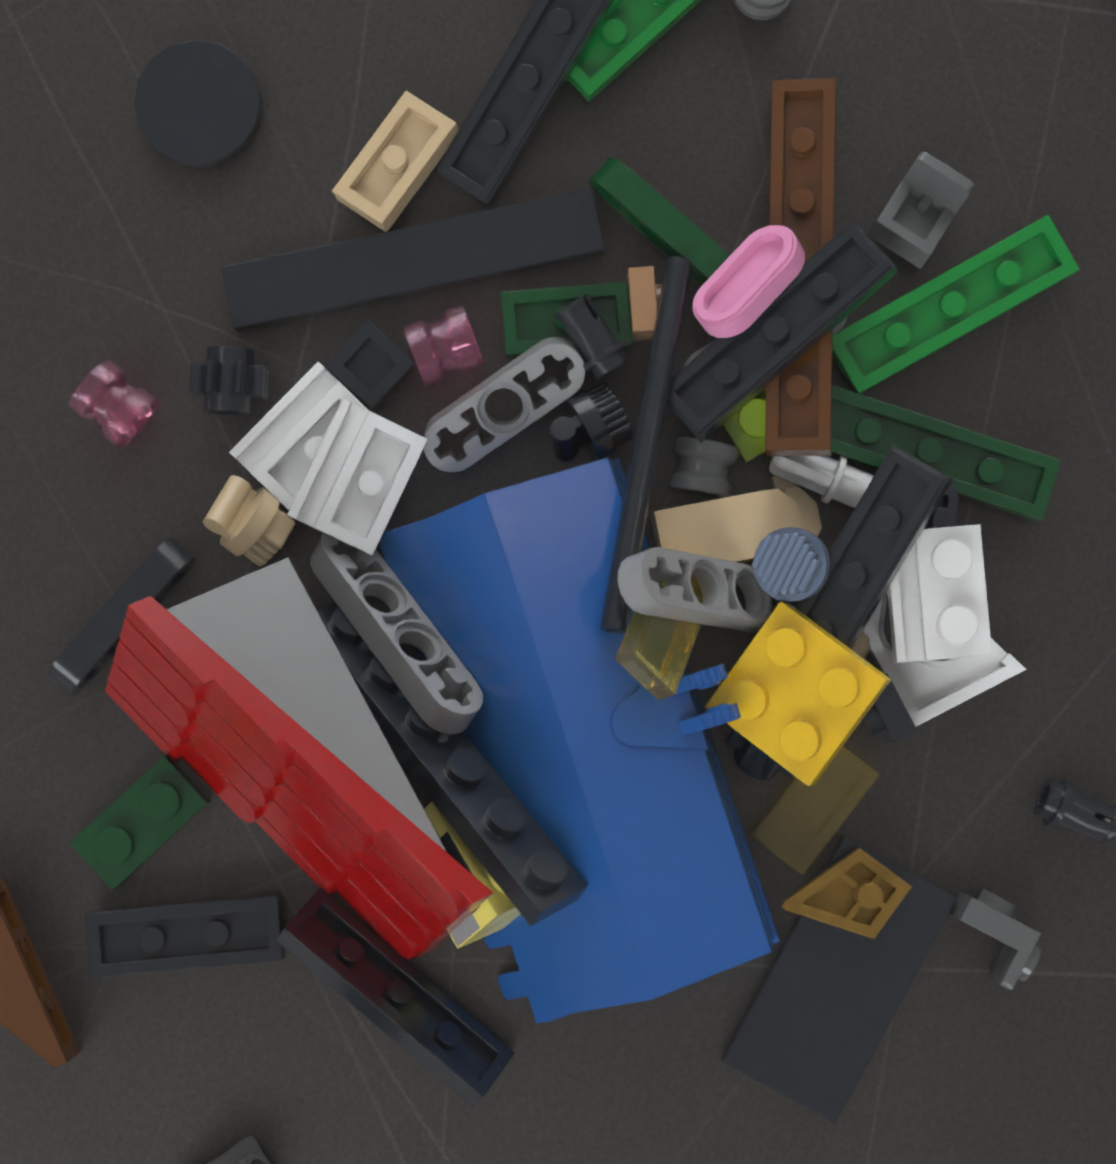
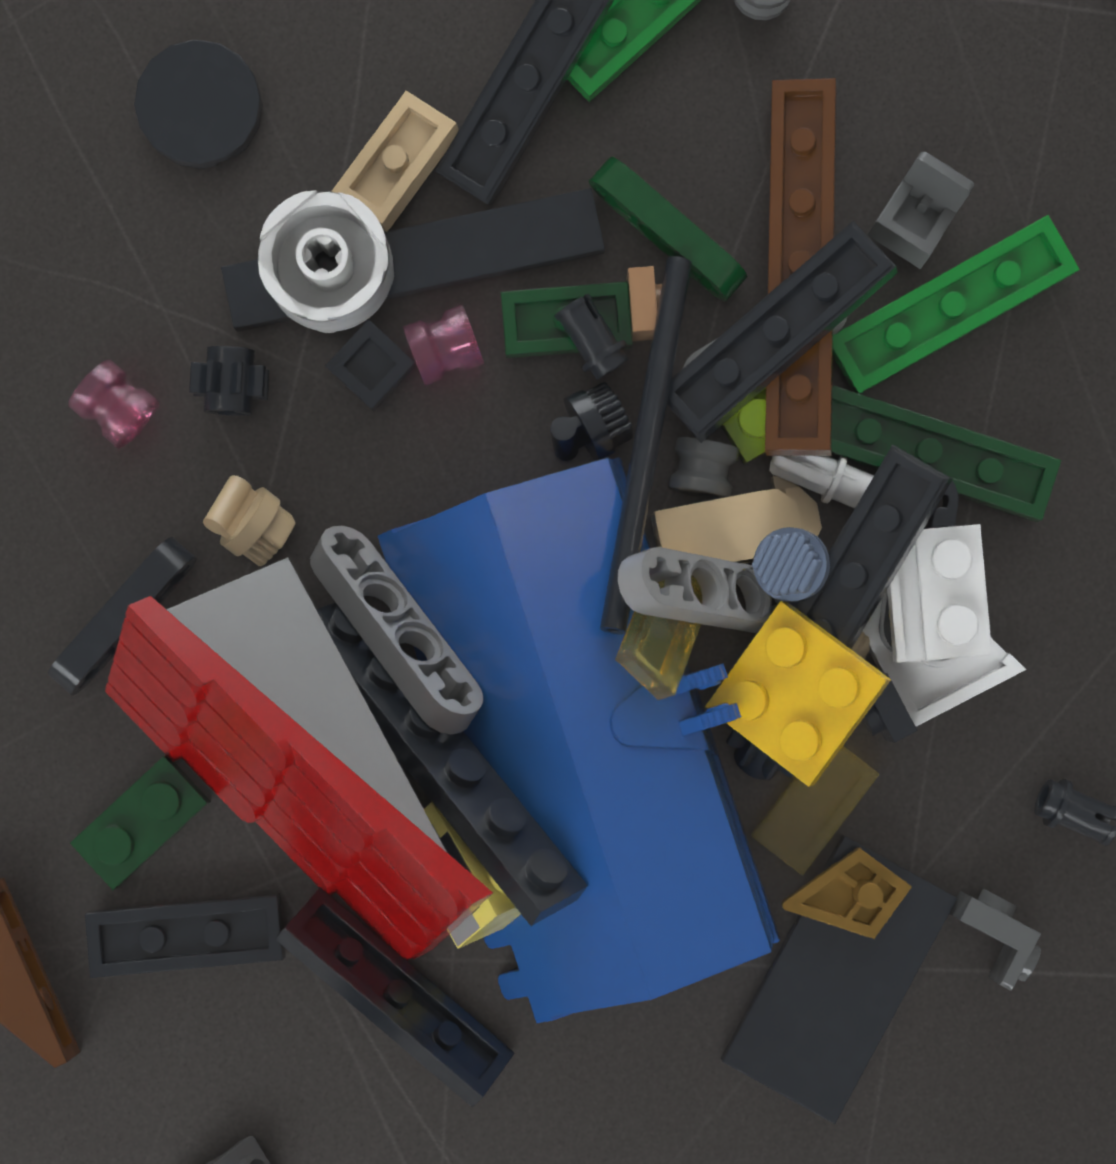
white plate [229,362,369,510] -> none
white plate [287,398,428,555] -> none
light grey beam [423,337,585,472] -> none
bright pink tile [693,225,805,338] -> none
none -> white brick [258,190,394,333]

